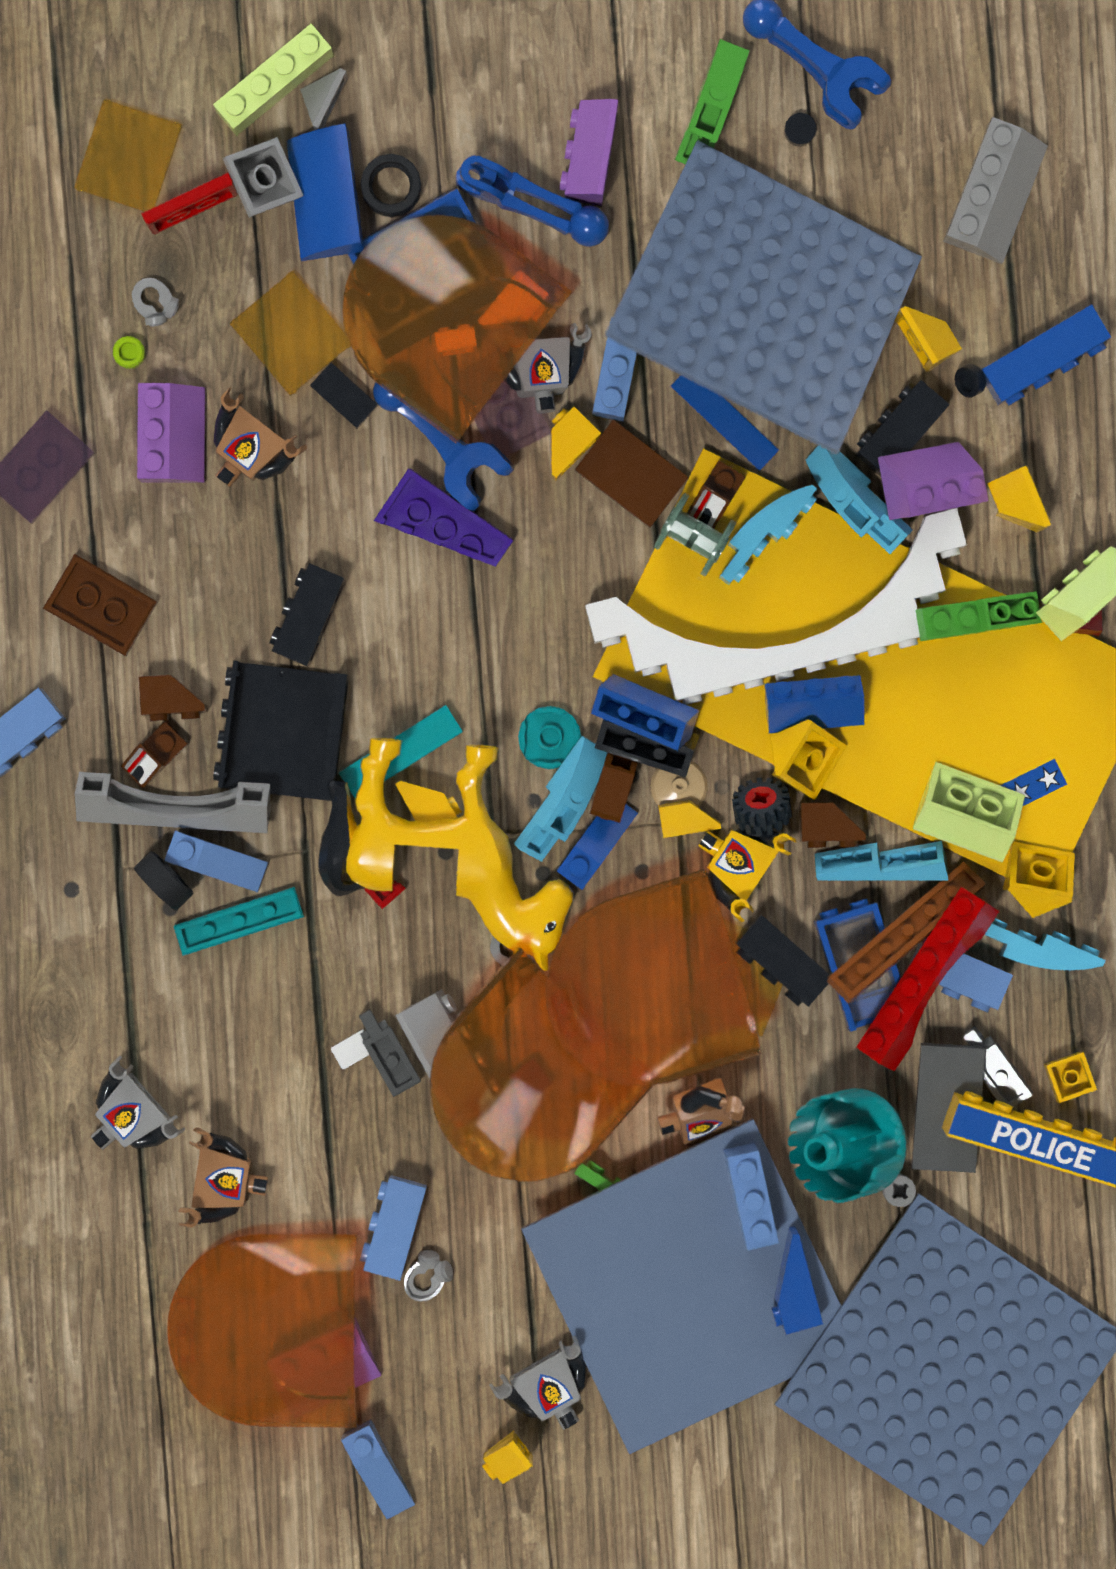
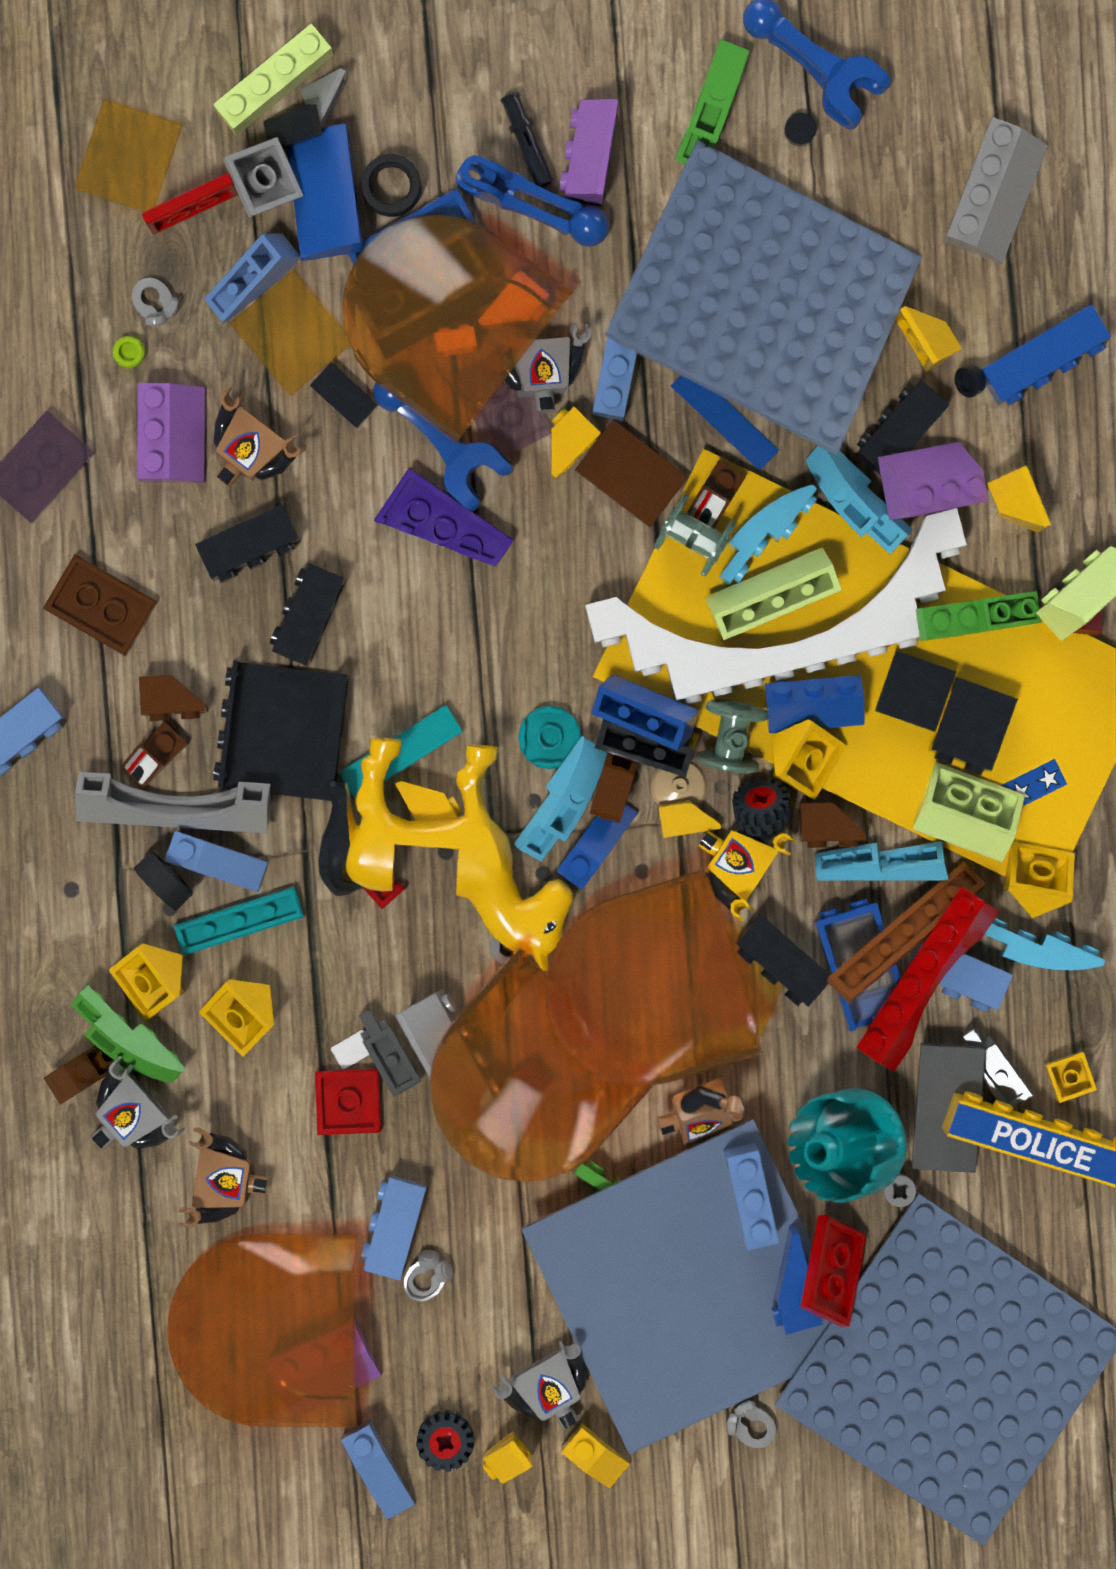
none -> reddish brown slope [44,1046,123,1105]
none -> bright green slope [70,985,186,1083]
none -> yellow slope [109,943,185,1021]
none -> black brick [195,504,300,583]
none -> yellow slope [199,977,274,1057]
none -> medium blue slope [204,233,300,323]
none -> black tile [263,104,322,150]
none -> red tile [315,1069,381,1135]
none -> black wheel [416,1410,474,1472]
none -> black pin [500,92,554,187]
none -> yellow slope [561,1422,630,1488]
none -> sand green hose [696,699,768,773]
none -> yellowish green brick [705,548,842,640]
none -> light grey piece [726,1400,776,1448]
none -> red tile [800,1215,867,1327]
none -> black tile [874,651,956,732]
none -> black panel [929,677,1018,775]

